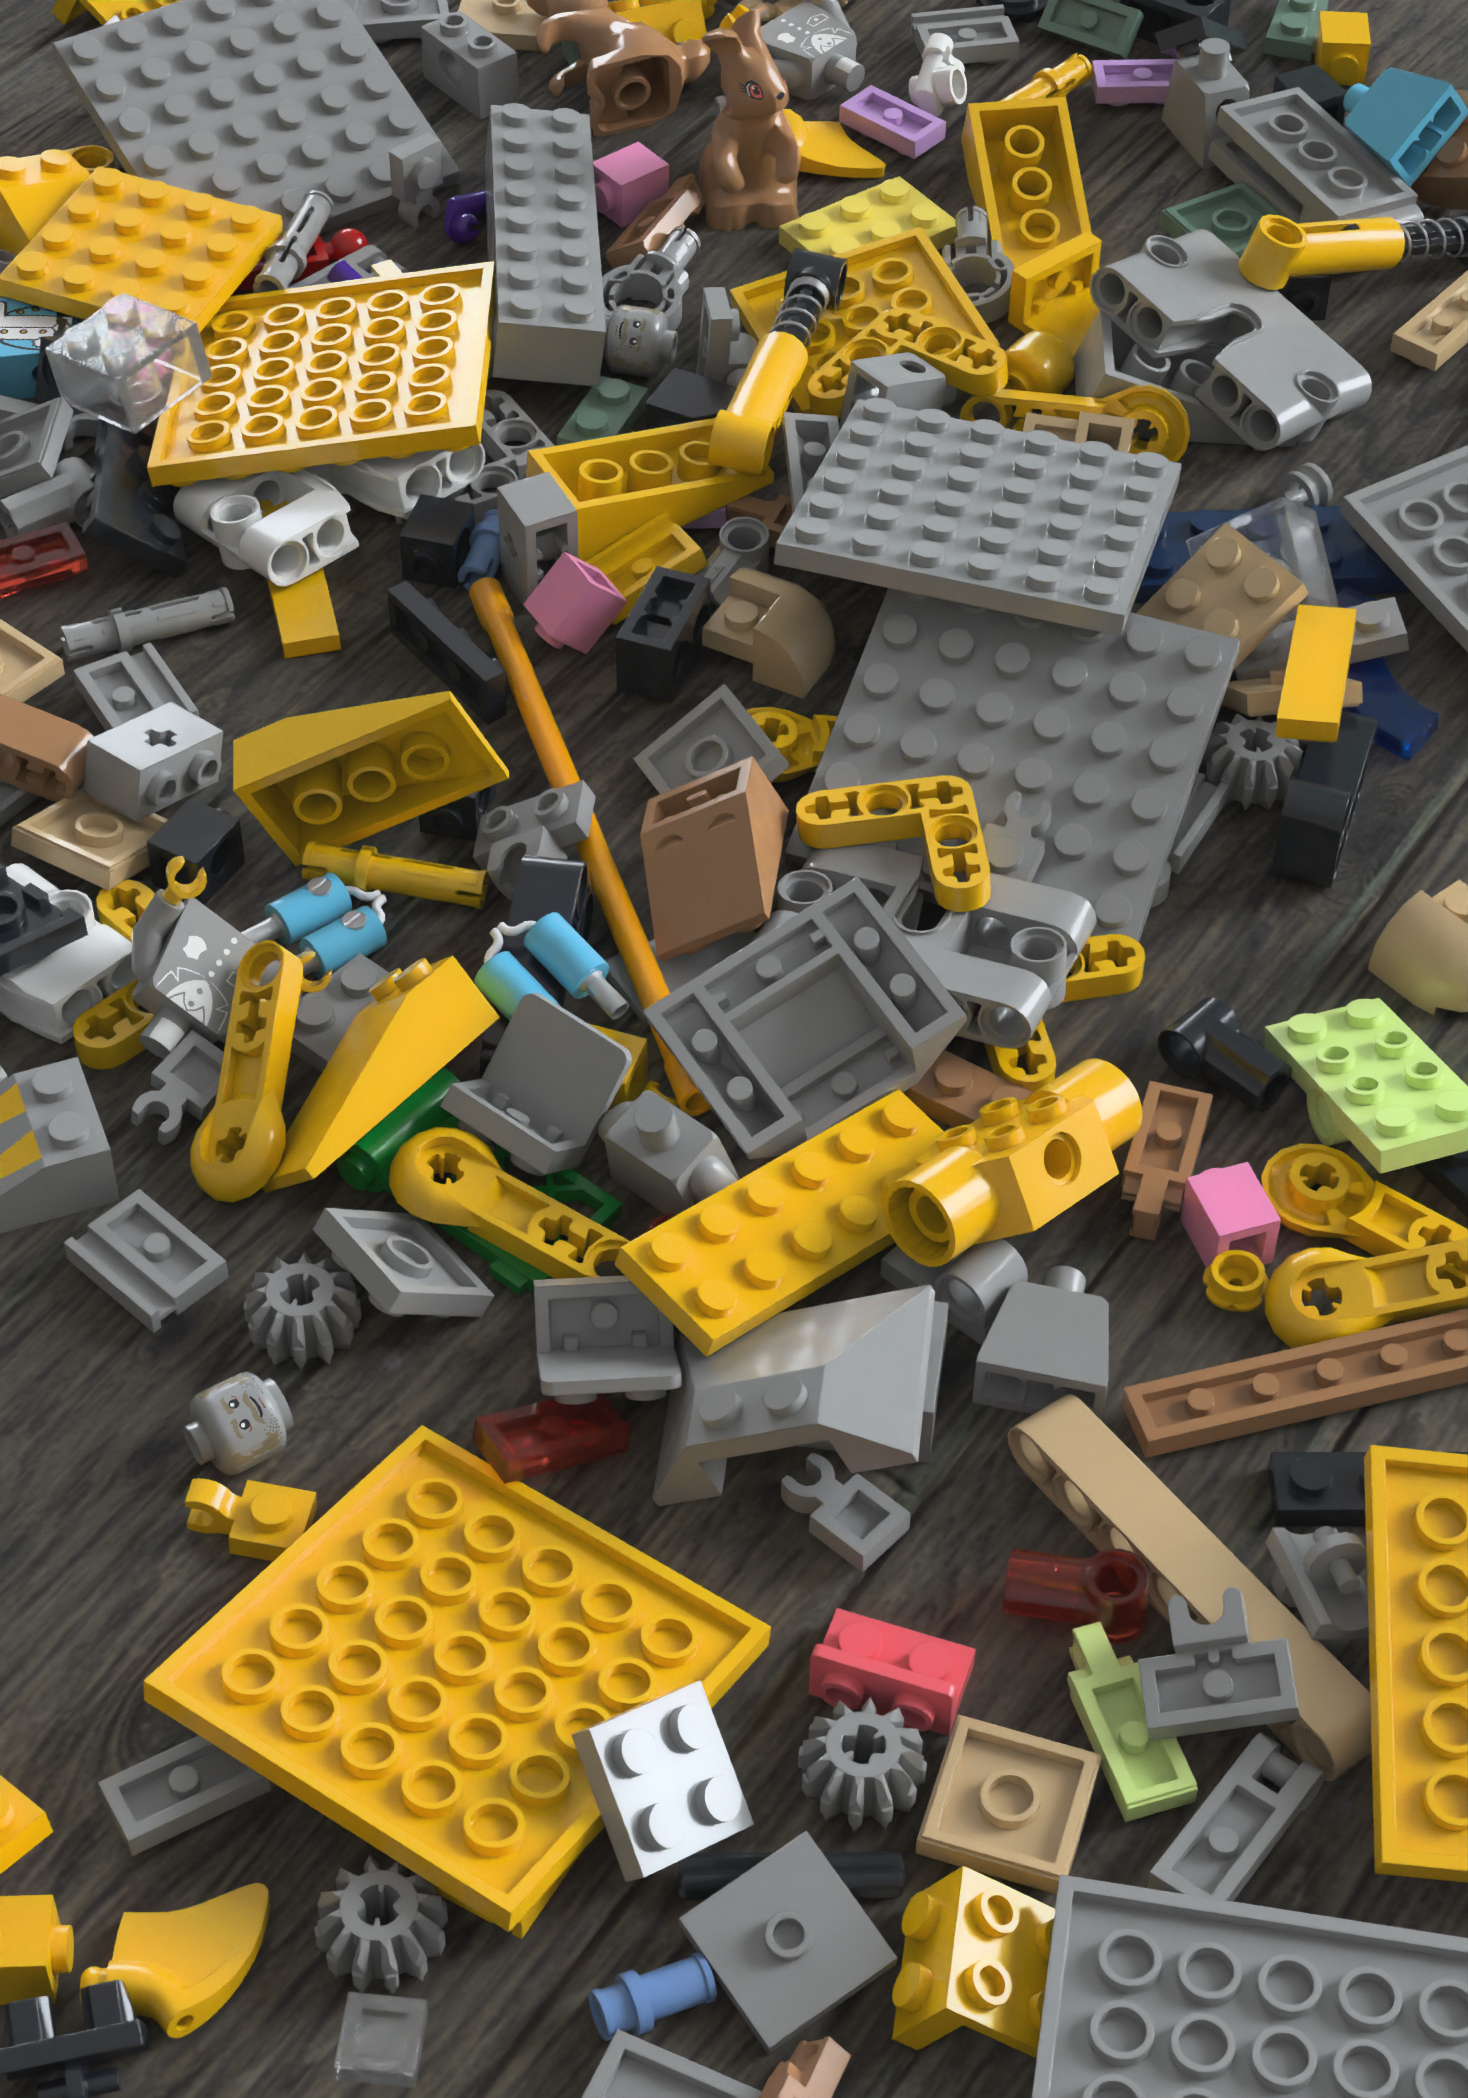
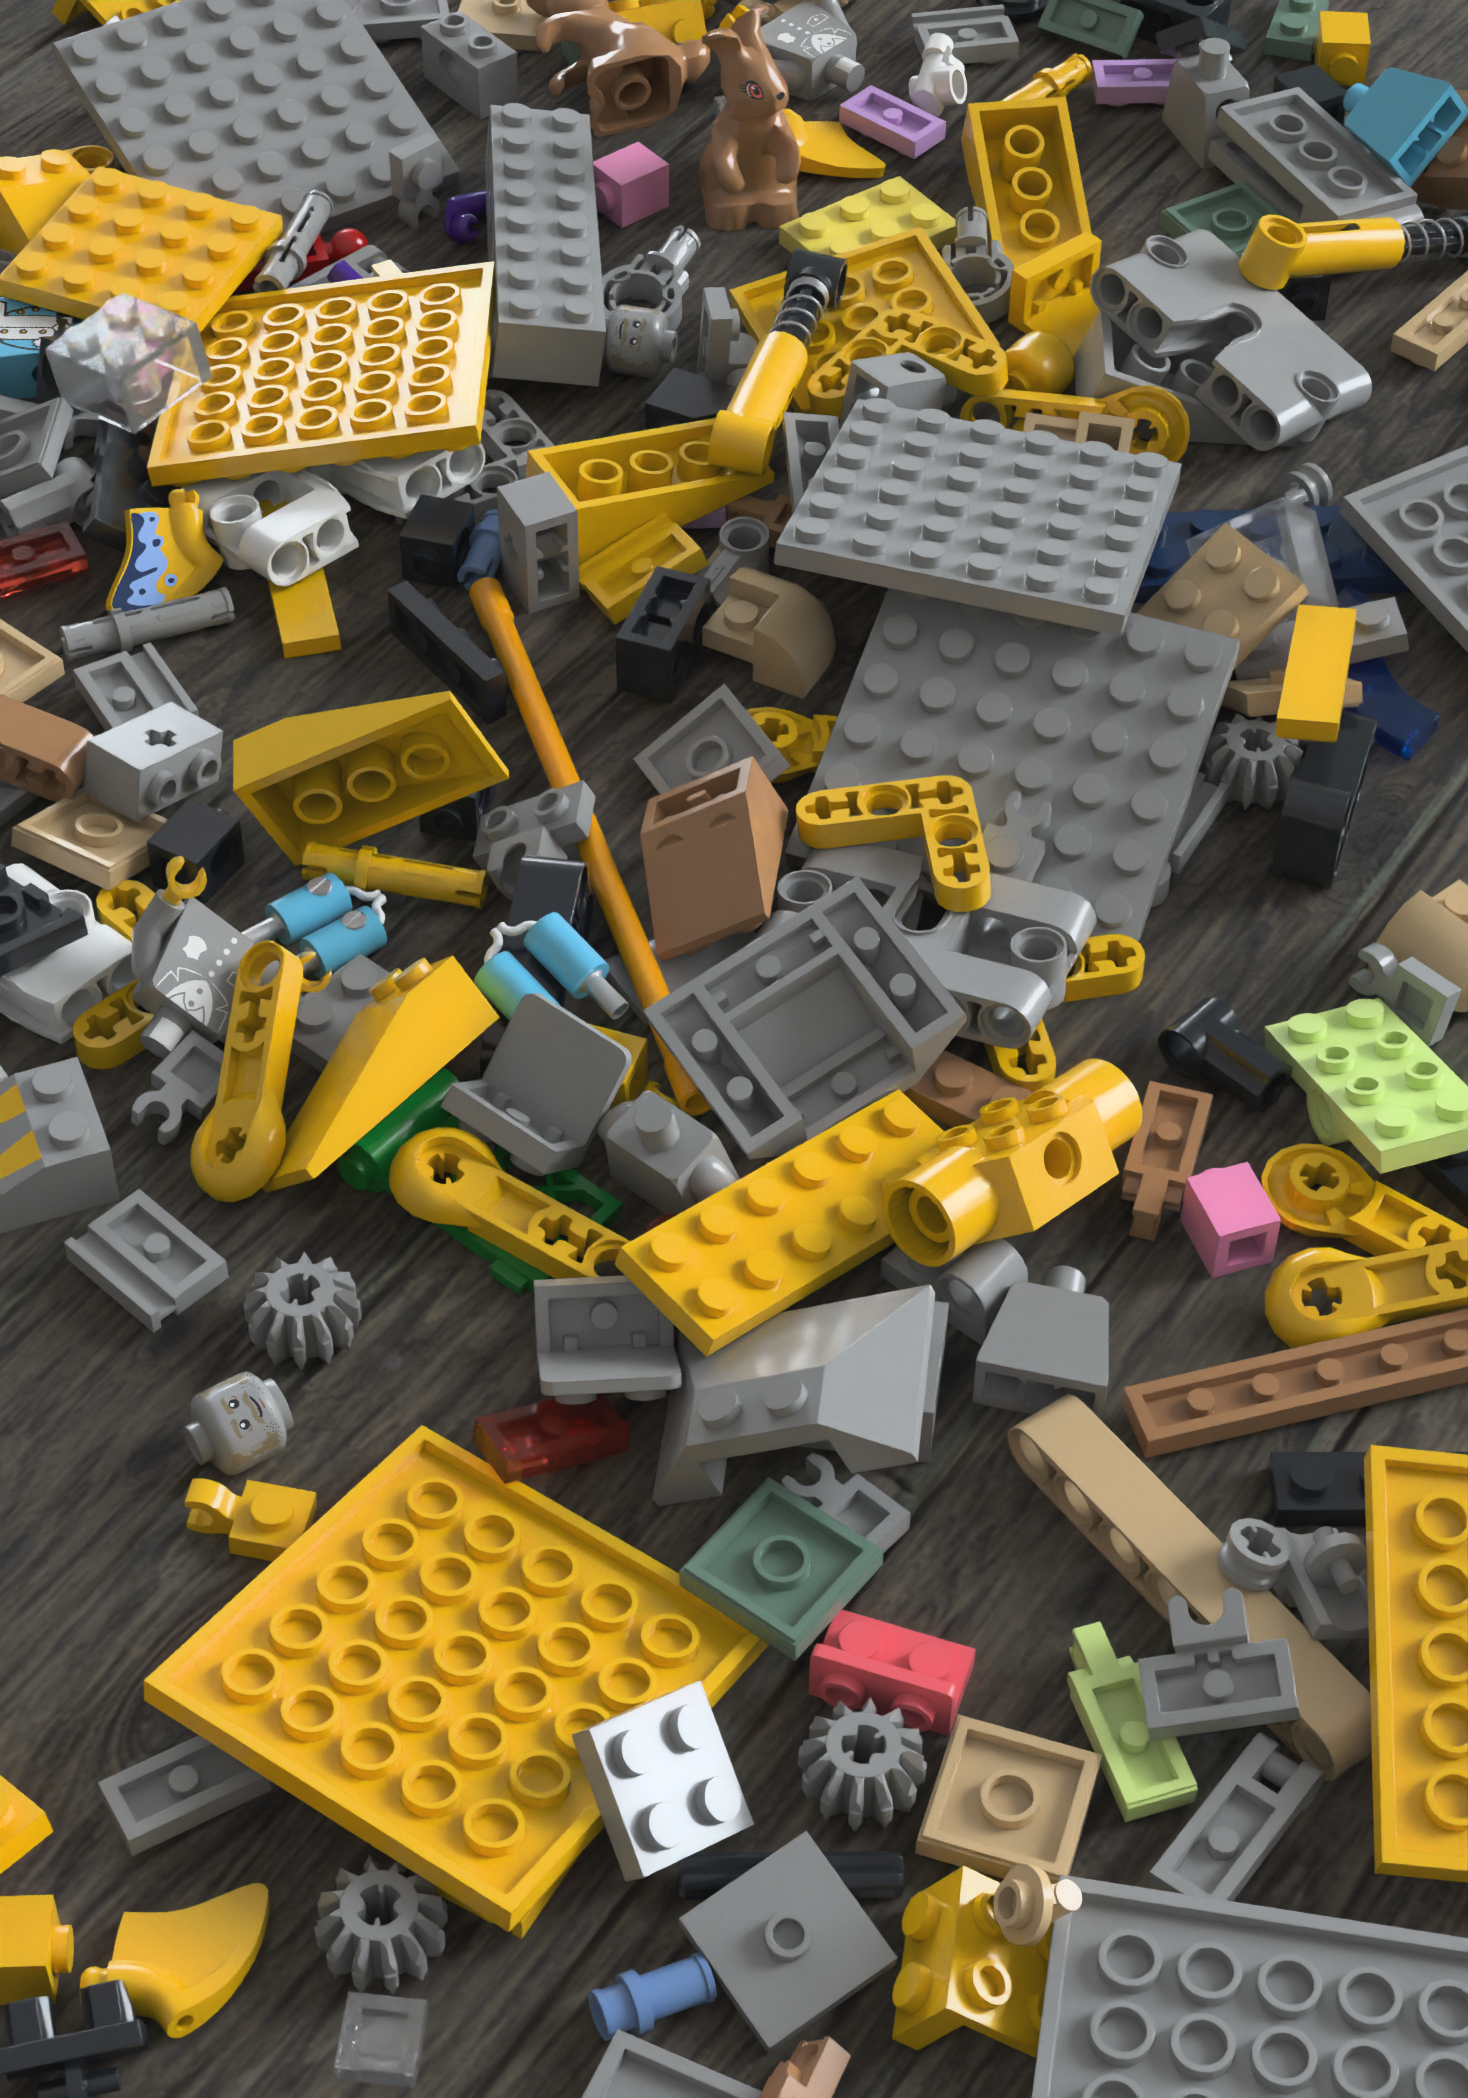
light grey plate [313,1208,495,1319] -> none
bright pink brick [523,552,628,654] -> none
sand green plate [557,376,649,446] -> none
medium nougat hinge [605,173,706,269] -> none
clear red piece [1003,1548,1149,1644] -> none
yellow plate [1203,1250,1269,1312] -> none
none -> yellow arm [106,489,224,612]
none -> sand green plate [679,1477,884,1661]
none -> tan plate [993,1864,1082,1946]
none -> light grey bush [1217,1518,1292,1591]
none -> light grey plate [1348,943,1462,1047]

